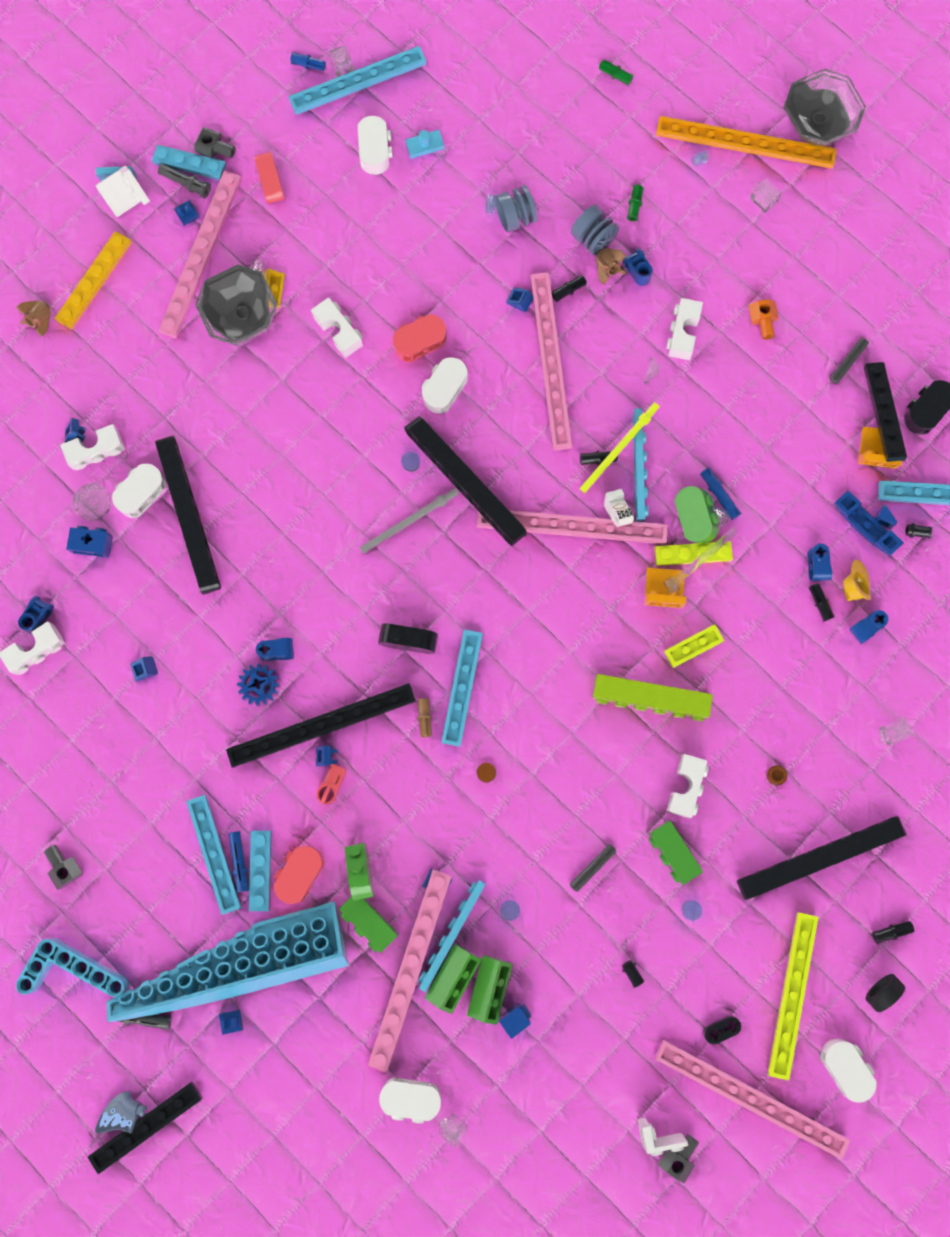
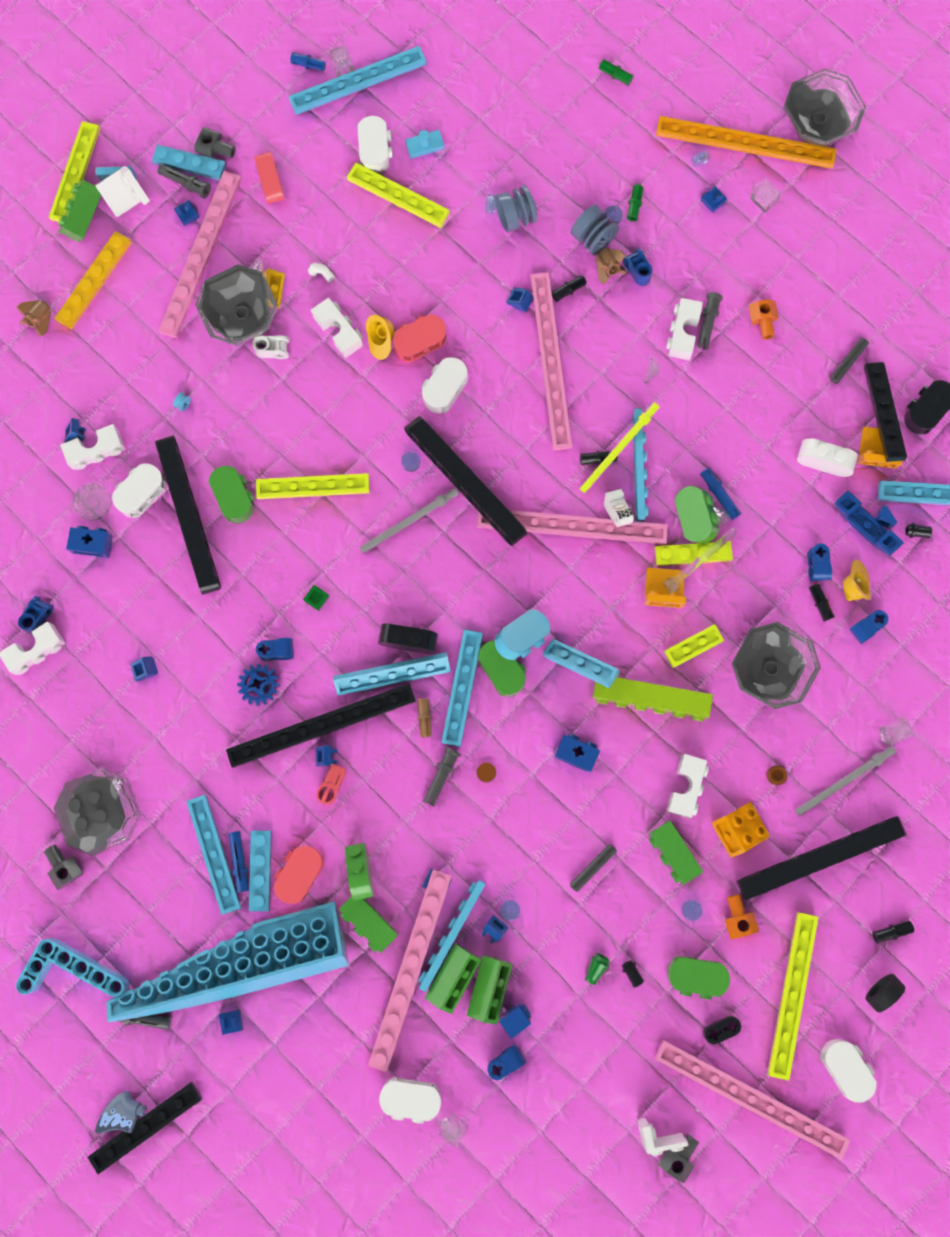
none -> neon yellow plate [49,121,101,222]
none -> dark grey rock [54,768,141,856]
none -> bright green brick [58,180,101,242]
none -> medium azure bush [173,392,191,411]
none -> bright green brick [208,466,255,523]
none -> white piece [253,335,289,359]
none -> neon yellow plate [256,473,370,499]
none -> green tile [303,585,330,611]
none -> white arm [308,263,335,283]
none -> medium azure plate [333,652,451,696]
none -> neon yellow plate [347,163,450,228]
none -> yellow piece [366,315,395,360]
none -> dark grey pin [423,747,462,806]
none -> bright green brick [479,640,527,697]
none -> blue tile [482,915,508,943]
none -> blue piece [487,1044,527,1080]
none -> medium azure brick [495,610,550,660]
none -> medium azure plate [543,639,619,688]
none -> blue brick [554,733,600,773]
none -> green cone [585,953,610,985]
none -> clear light blue tile [605,206,623,224]
none -> bright green brick [667,956,730,1000]
none -> dark grey pin [697,292,723,350]
none -> blue tile [701,186,727,213]
none -> light orange bracket [711,802,770,858]
none -> orange piece [725,894,759,939]
none -> dark grey rock [732,622,821,709]
none -> light grey bar [794,746,896,816]
none -> white brick [797,439,858,477]

